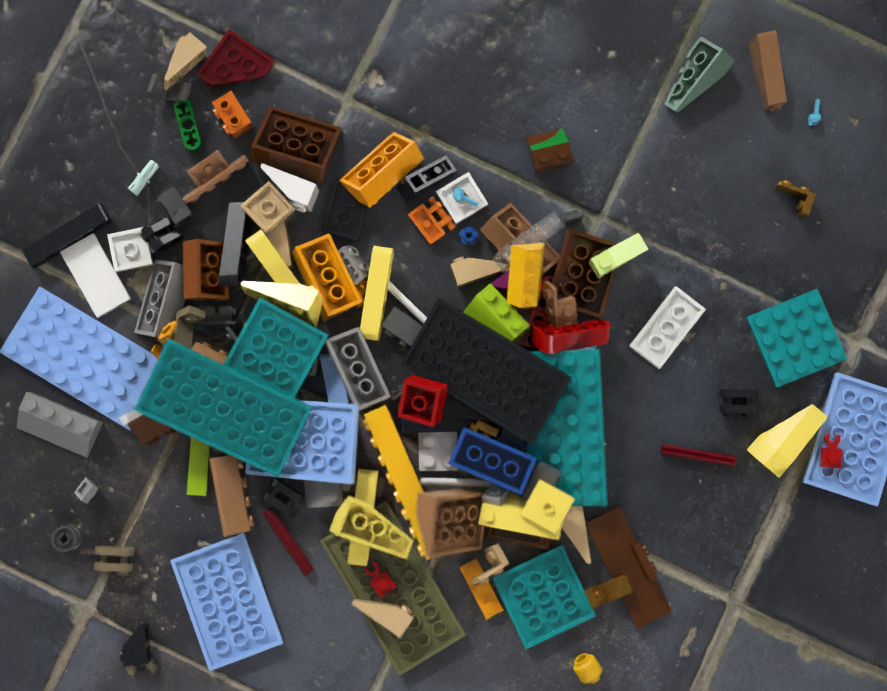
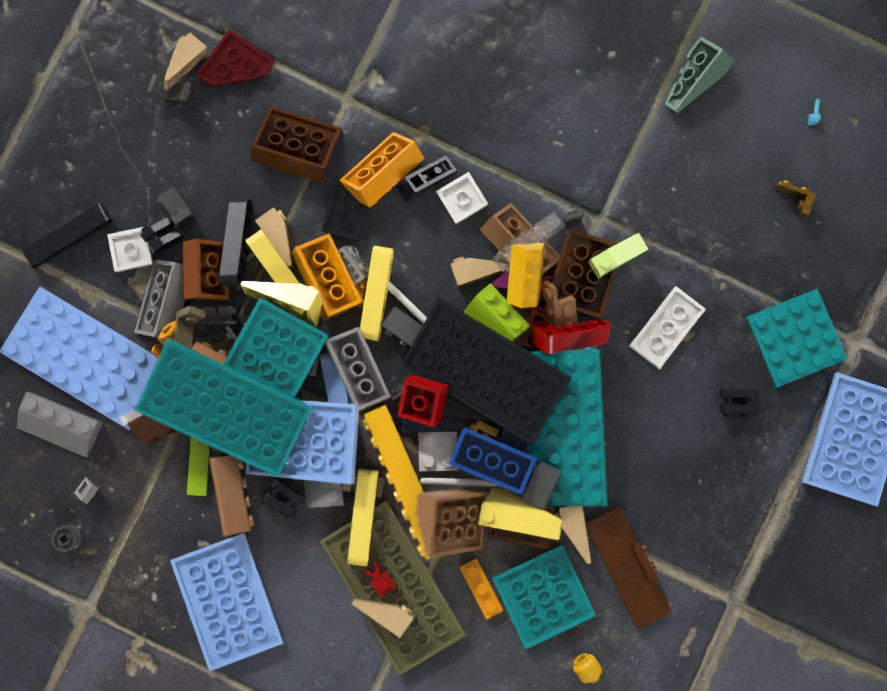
white tile [60,233,131,318] -> none
dark tan brick [94,546,134,576] -> none
black slope [120,622,151,667] -> none
light aqua axle [128,160,159,196] -> none
green beam [174,99,202,152] -> none
medium nougat bracket [183,150,249,204] -> none
orange brick [212,91,254,139] -> none
tan plate [240,181,295,235] -> none
white slope [261,164,319,213] -> none
dark red axle [263,508,314,576] -> none
light yellow wedge [329,496,413,559] -> none
orange plate [408,196,456,246] -> none
medium azure hand [453,188,478,207] -> none
blue plate [459,227,478,245] -> none
tan bracket [470,543,509,585] -> none
light grey plate [482,485,508,506] -> none
light yellow plate [521,479,575,534] -> none
reddish brown slope [526,128,574,174] -> none
pearl gold bracket [584,574,634,609] -> none
dark red axle [661,444,737,467] -> none
light yellow wedge [746,404,828,477] -> none
medium nougat slope [749,30,787,111] -> none
red plate [820,434,842,468] -> none

